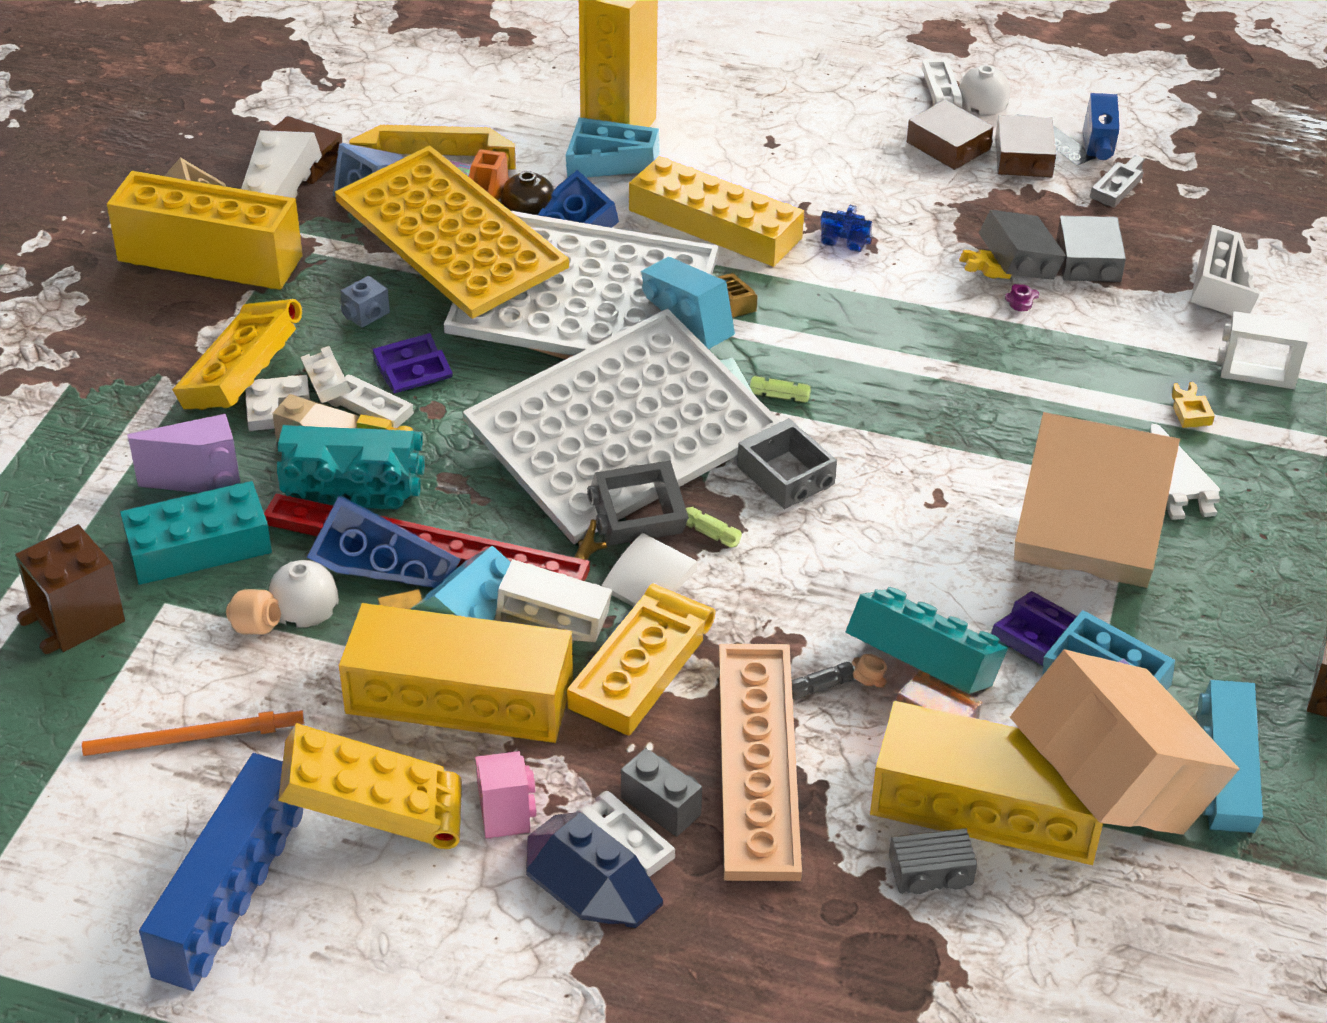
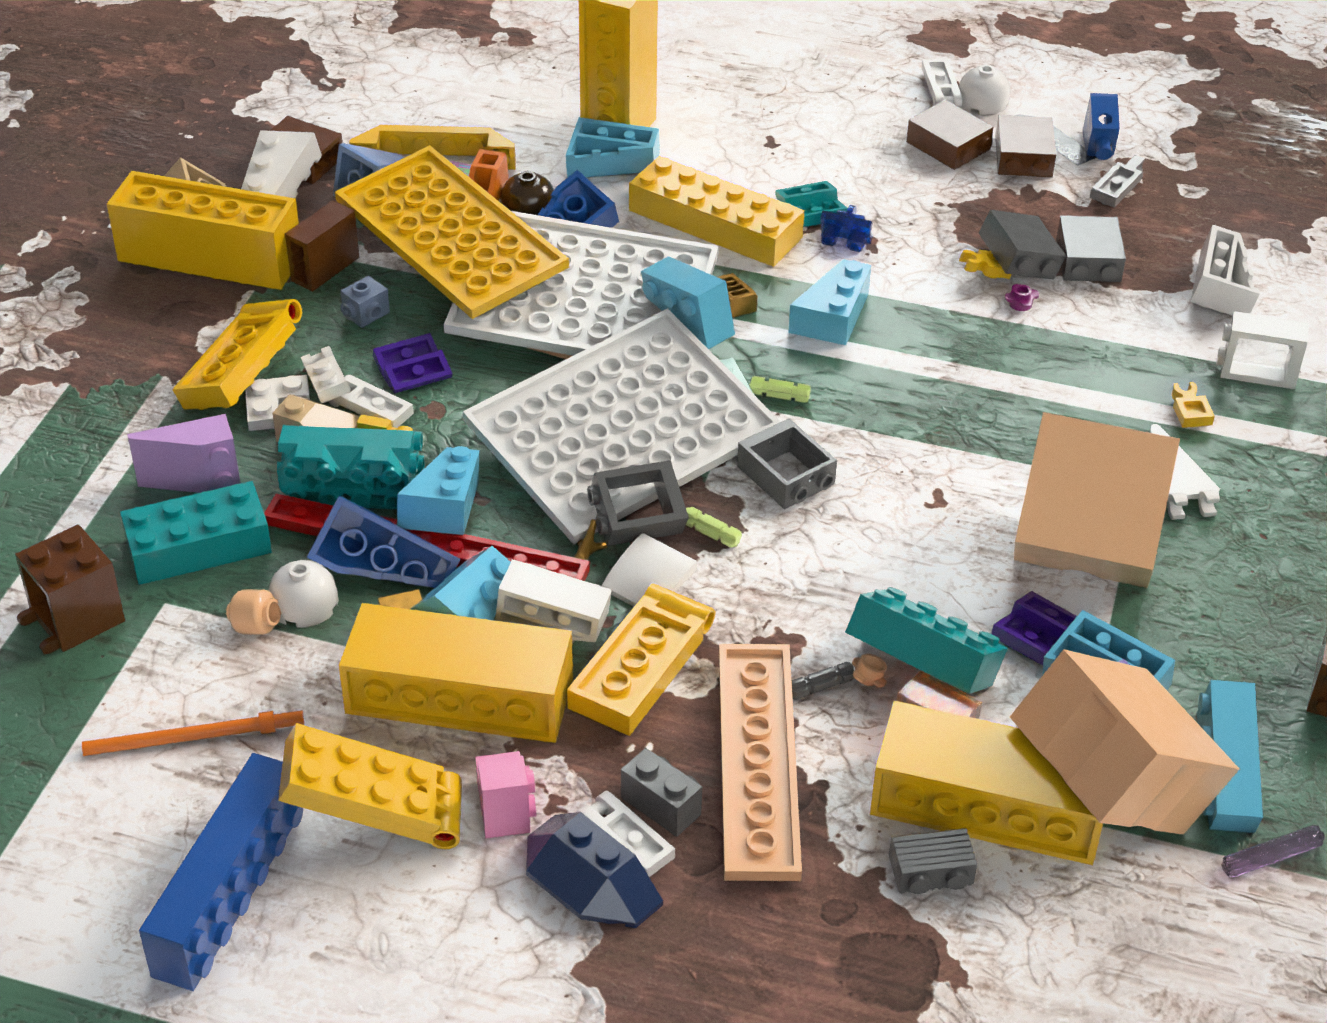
none -> reddish brown brick [285,200,360,292]
none -> medium azure wedge [397,446,479,535]
none -> teal slope [775,181,848,227]
none -> medium azure wedge [788,259,872,345]
none -> clear purple axle [1221,824,1325,878]

